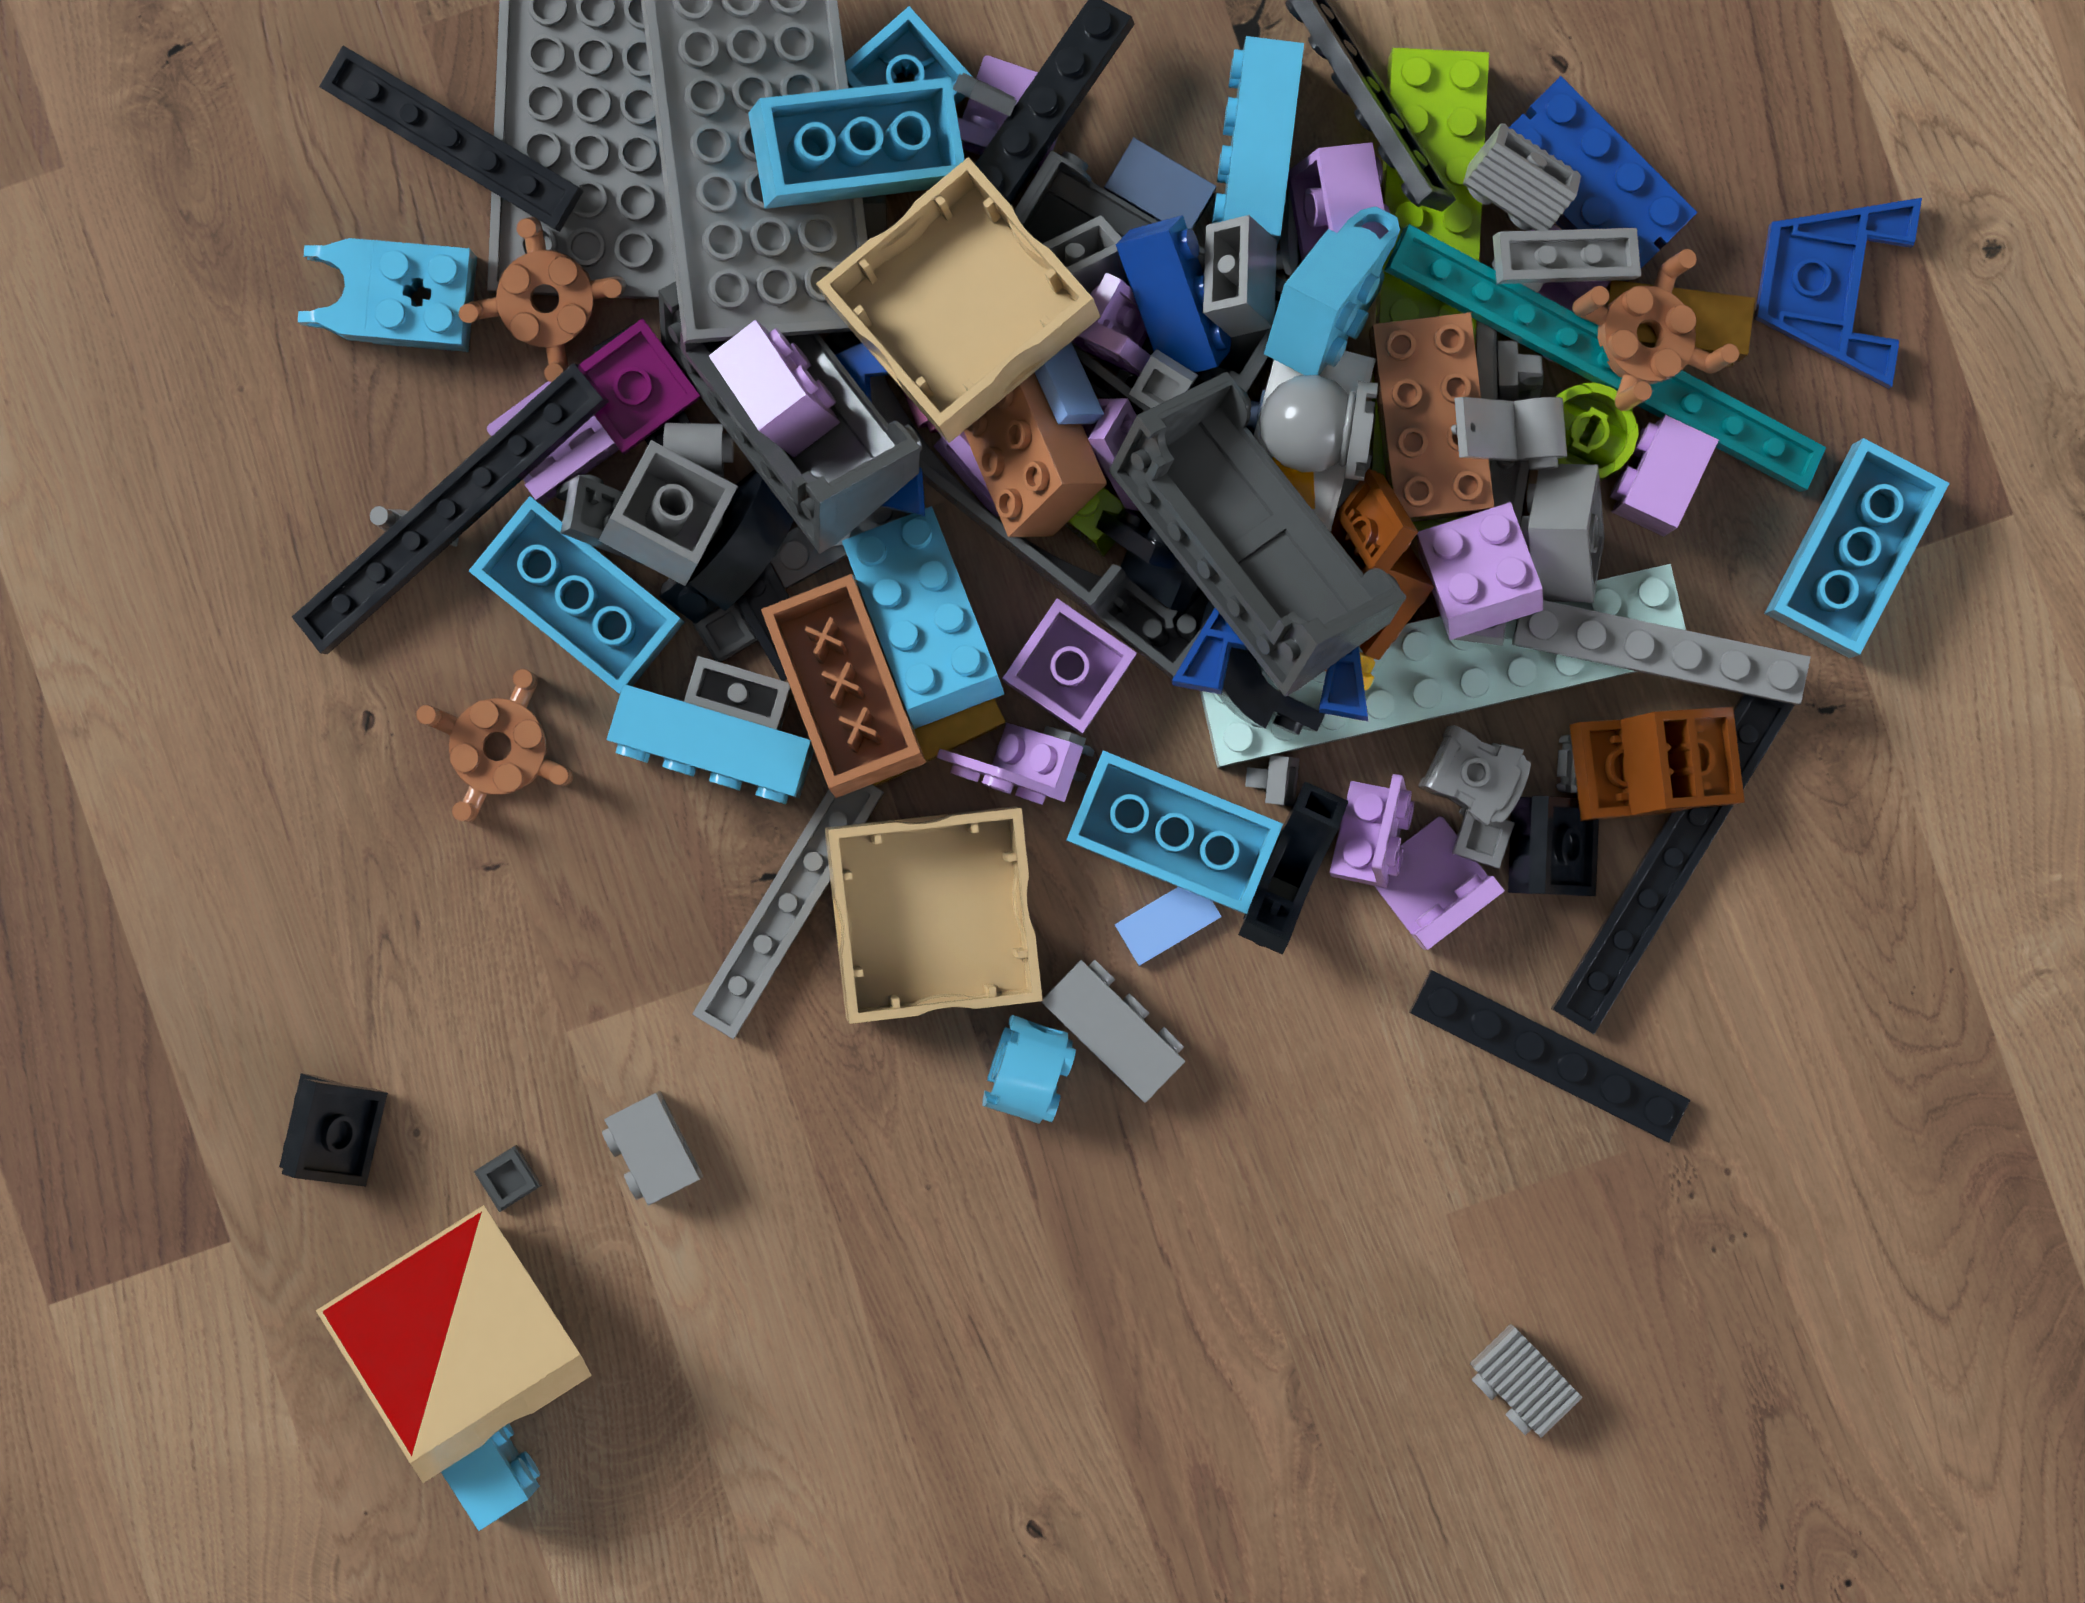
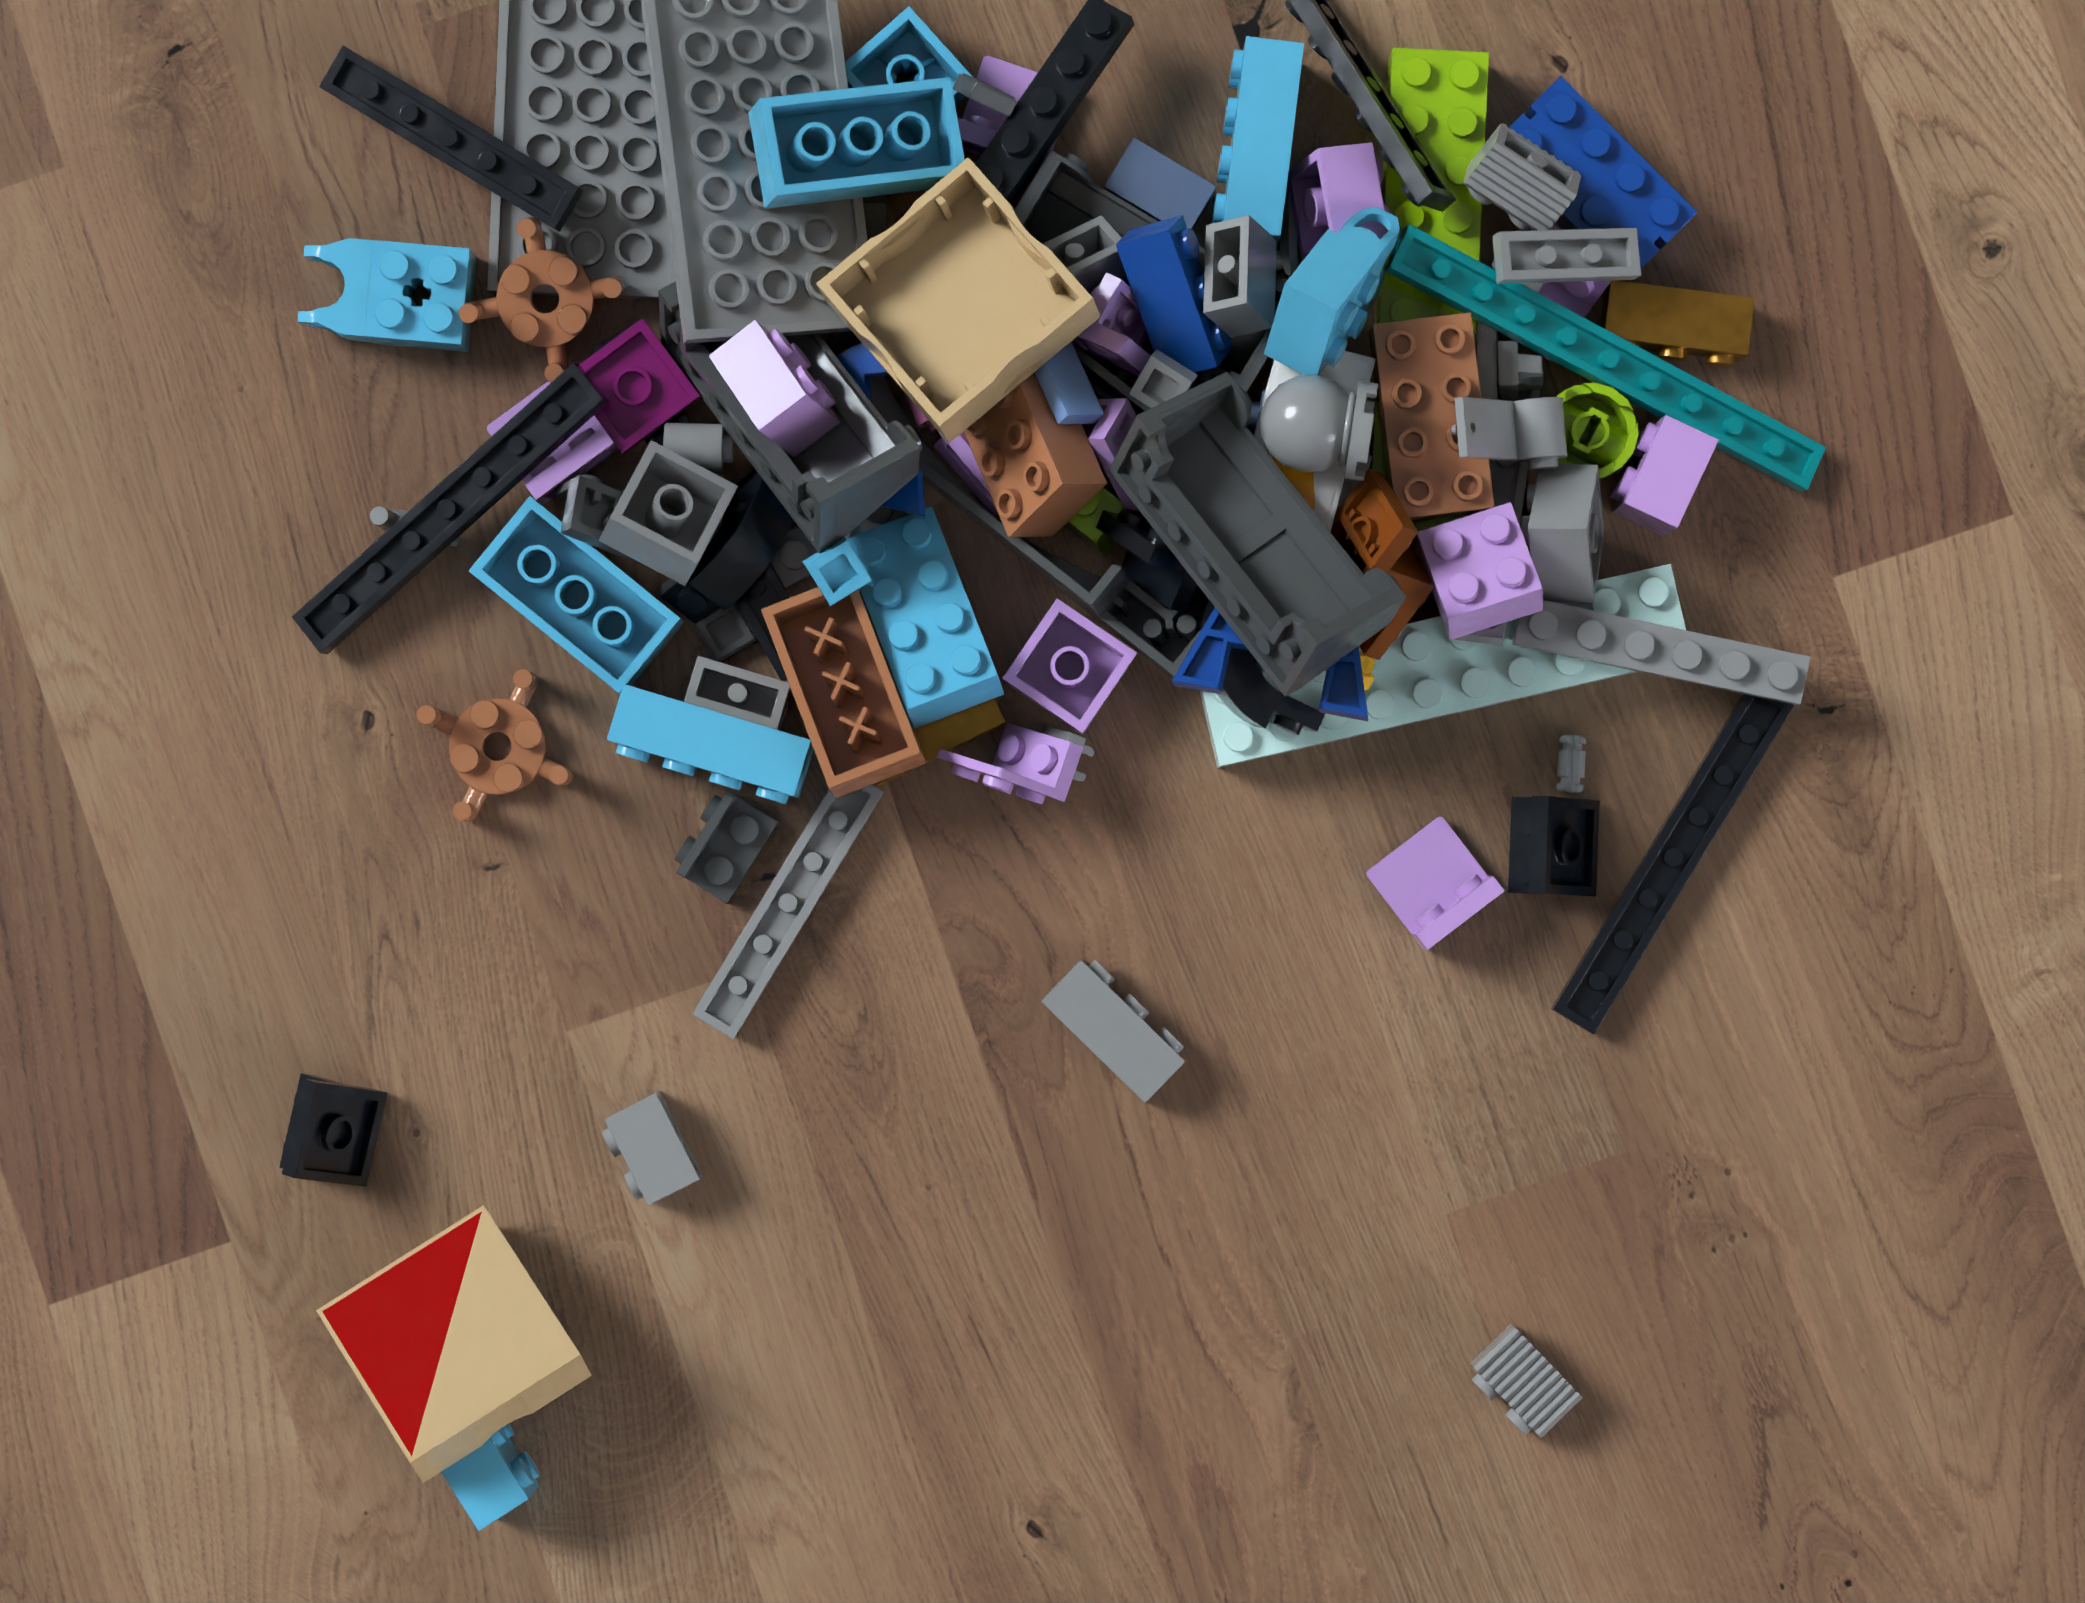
dark grey tile [474,1145,542,1212] -> none
tan tile [825,806,1043,1024] -> none
medium azure brick [982,1015,1076,1124] -> none
medium azure brick [1066,750,1283,914] -> none
light blue tile [1114,887,1222,966] -> none
black arch [1238,781,1349,955] -> none
light grey tile [1245,755,1300,806] -> none
lavender bracket [1329,774,1414,888] -> none
black plate [1409,970,1690,1143] -> none
light grey piece [1418,725,1531,826] -> none
light grey tile [1452,807,1514,869] -> none
dark orange bracket [1570,707,1745,821] -> none
nougat plate [1572,249,1739,411] -> none
blue wing [1754,198,1922,389] -> none
medium azure brick [1764,438,1950,658] -> none
none -> dark grey bracket [675,791,779,904]
none -> medium azure tile [802,537,872,606]

